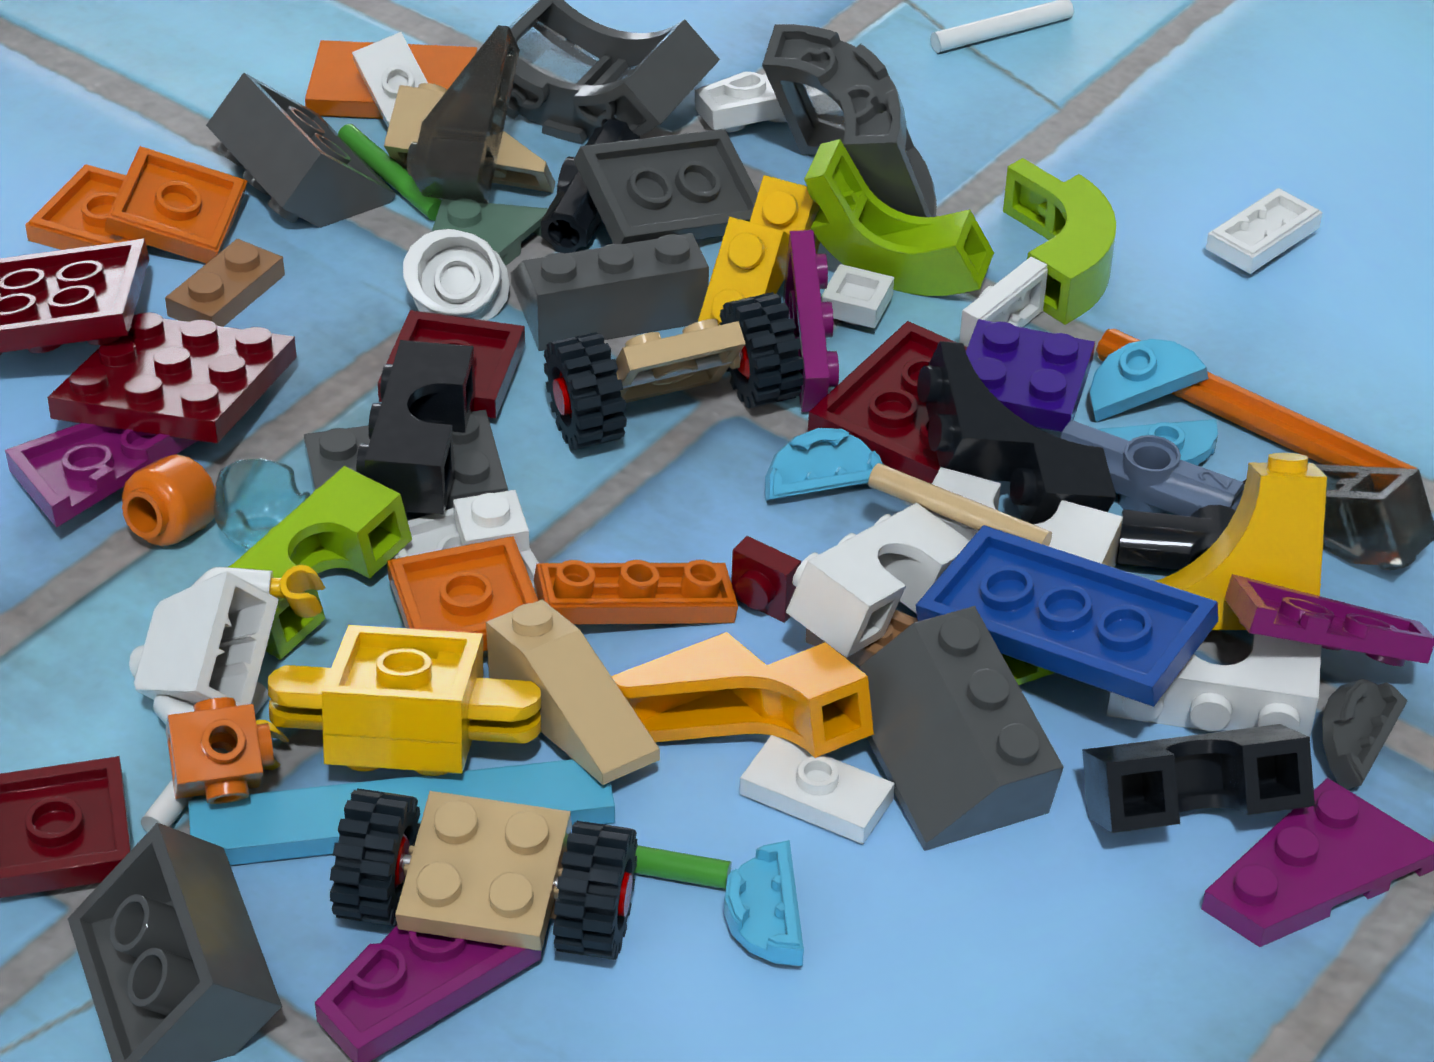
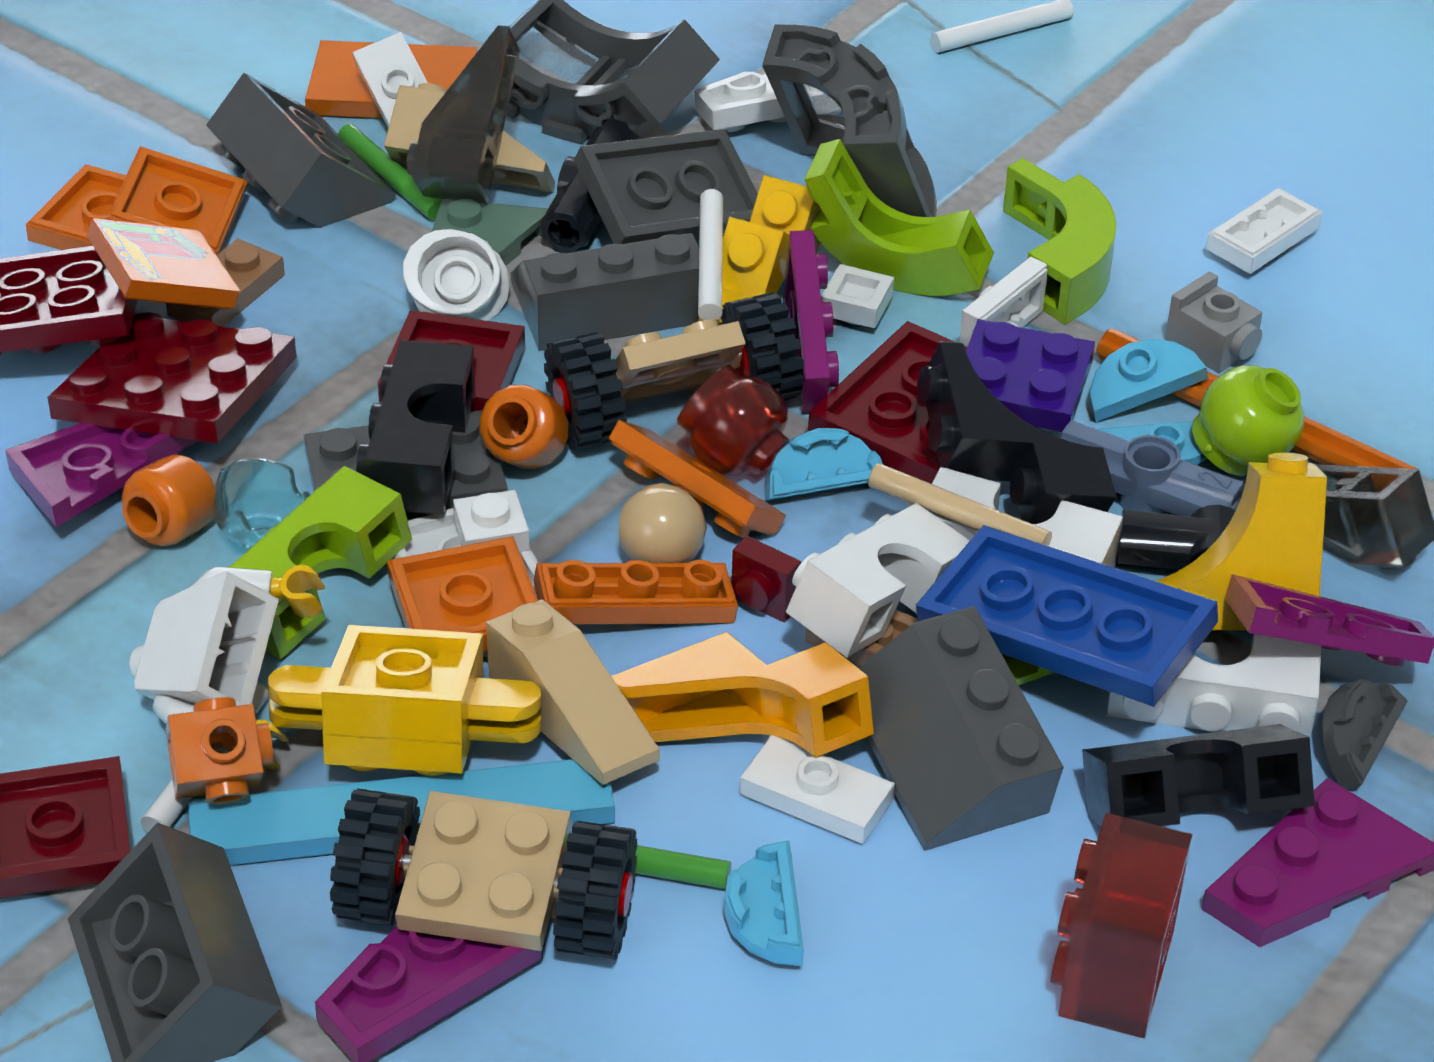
none -> orange tile [87,218,240,309]
none -> orange head [479,385,569,469]
none -> orange tile [609,420,786,538]
none -> tan piece [618,483,707,563]
none -> clear red piece [677,365,789,476]
none -> white bar [698,189,723,320]
none -> clear red brick [1050,813,1193,1039]
none -> light grey brick [1165,271,1263,374]
none -> lime piece [1192,365,1305,476]

